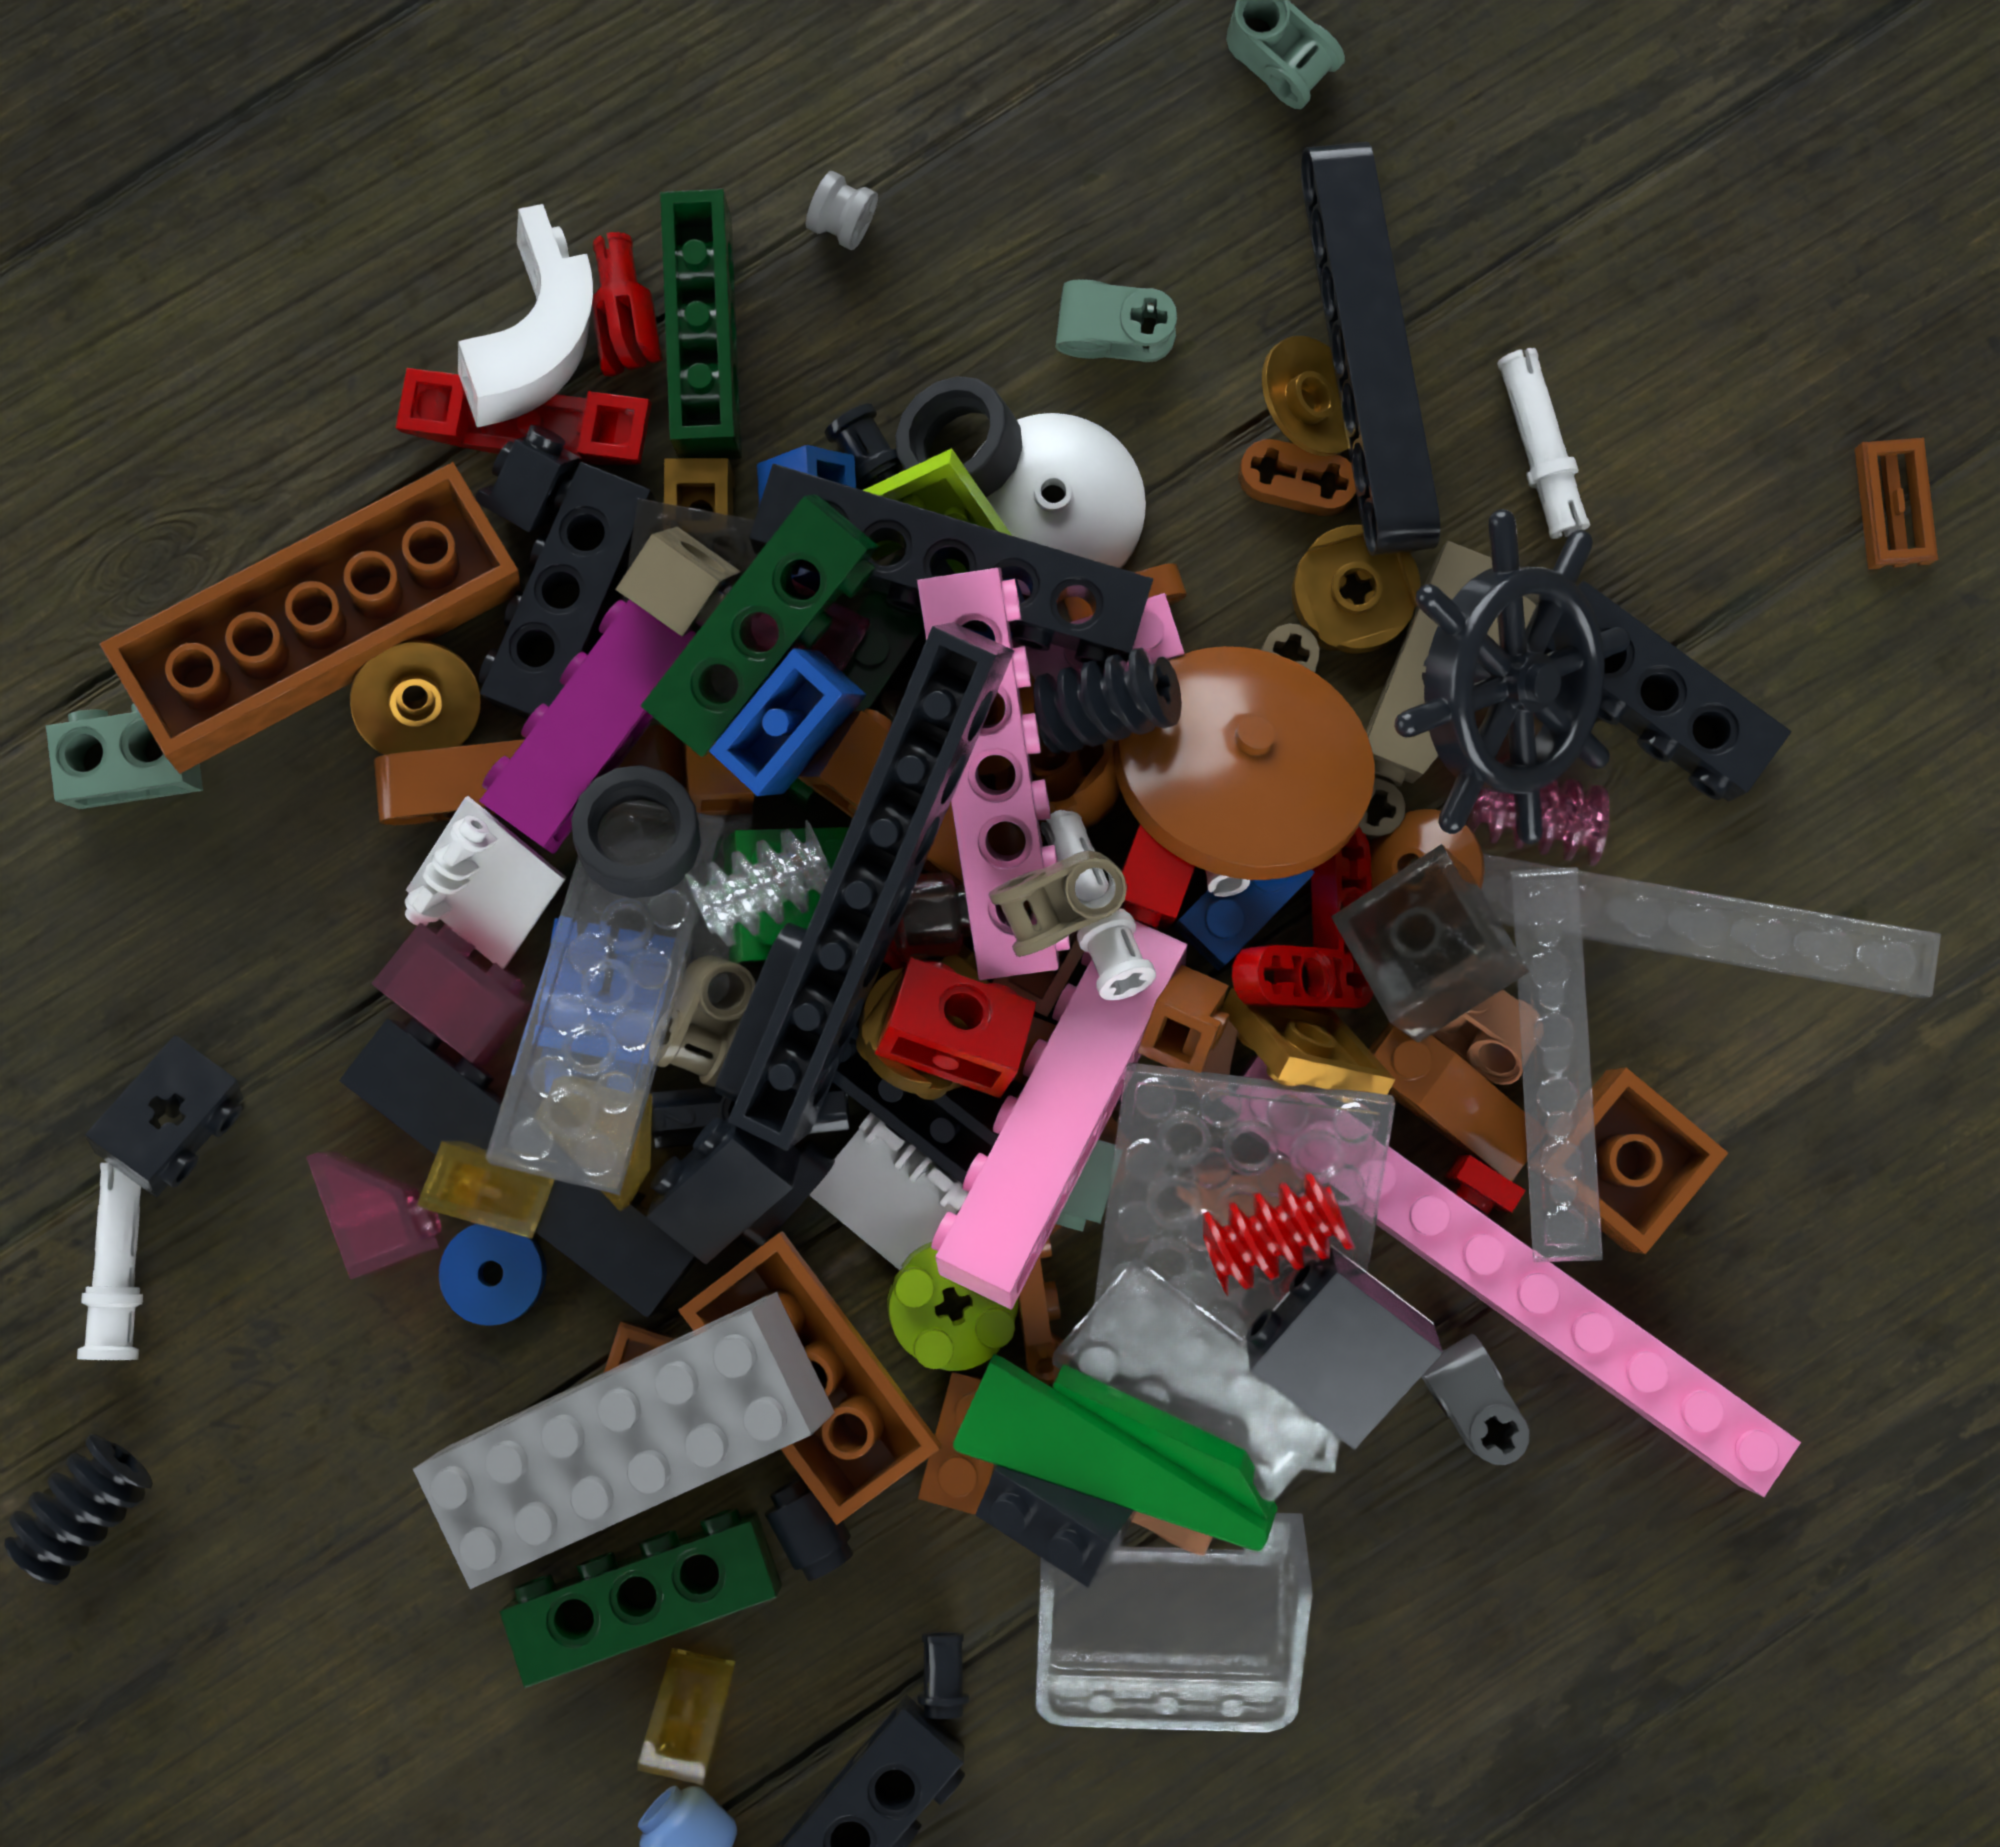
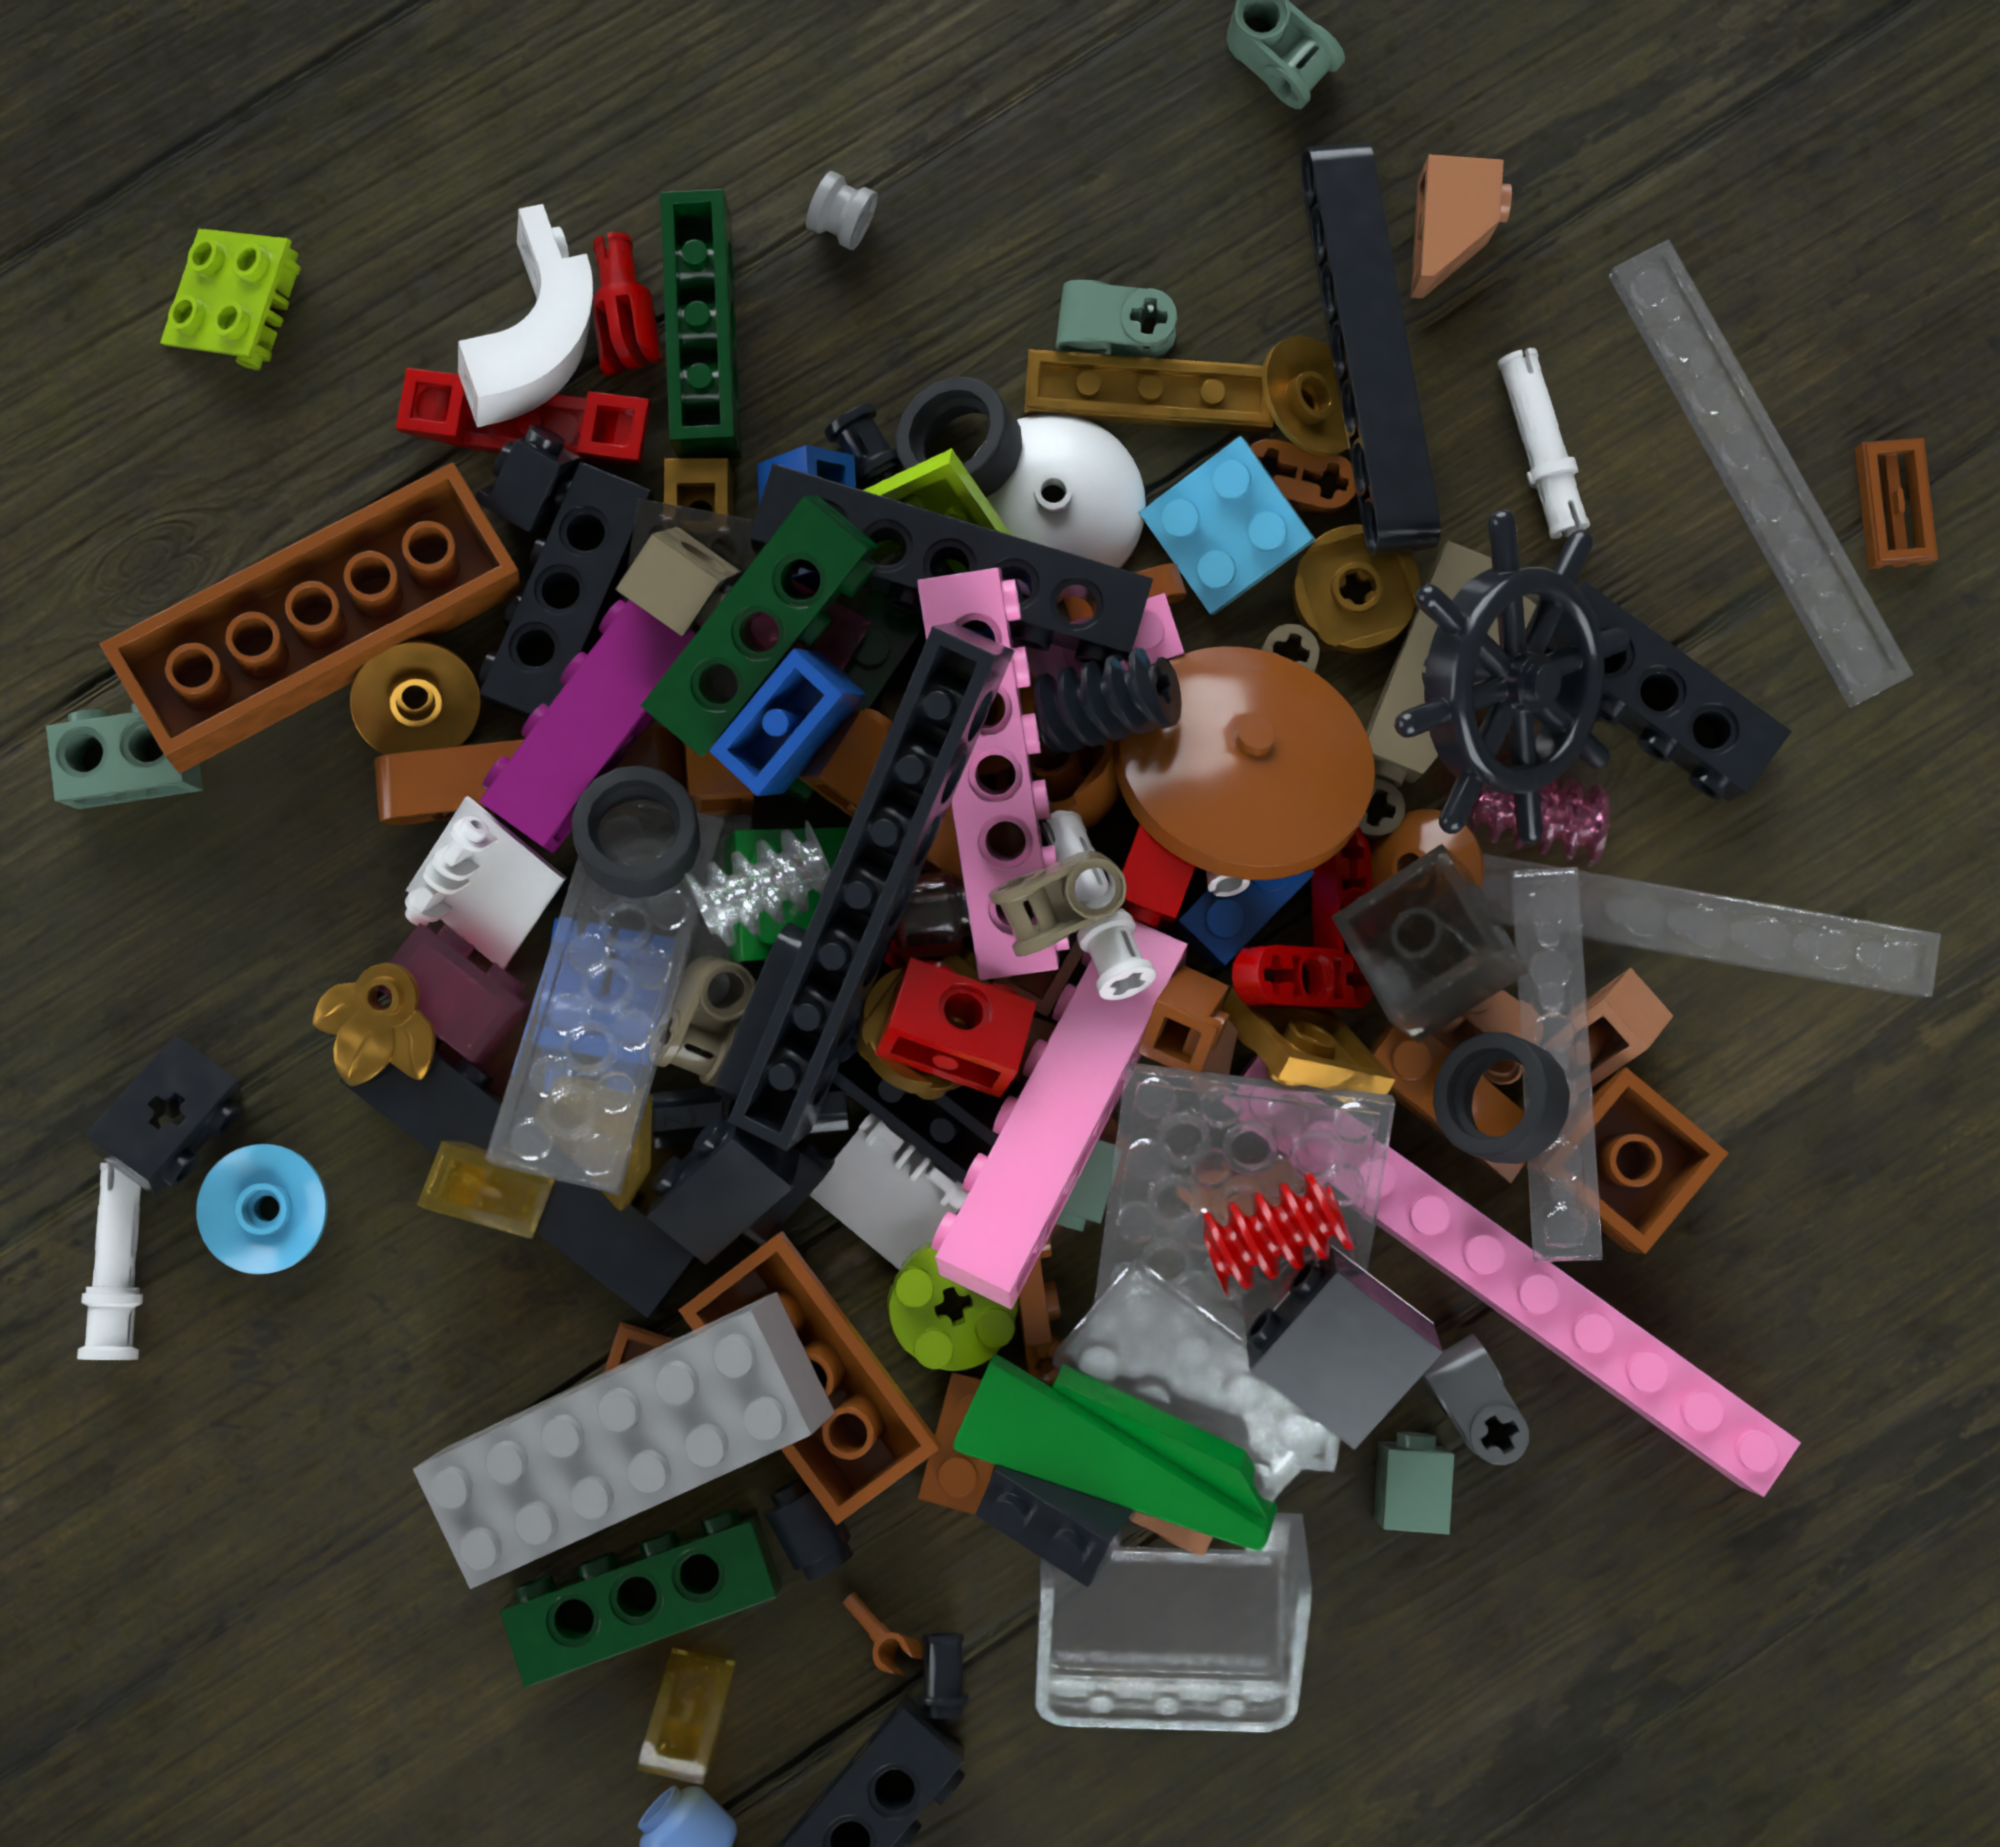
black piece [4,1434,153,1585] -> none
clear pink slope [306,1152,441,1280] -> none
blue piece [439,1221,547,1326] -> none
red plate [1444,1155,1526,1216] -> none
none -> lime hinge [160,228,301,371]
none -> medium azure dish [196,1144,328,1274]
none -> pearl gold plate [312,963,436,1086]
none -> dark orange hand [843,1592,923,1677]
none -> pearl gold tile [1024,349,1273,433]
none -> medium azure plate [1139,436,1316,615]
none -> sand green brick [1373,1432,1454,1535]
none -> nougat slope [1410,154,1512,299]
none -> black tyre [1433,1032,1570,1164]
none -> nougat slope [1523,967,1673,1103]
none -> clear plate [1608,239,1914,708]

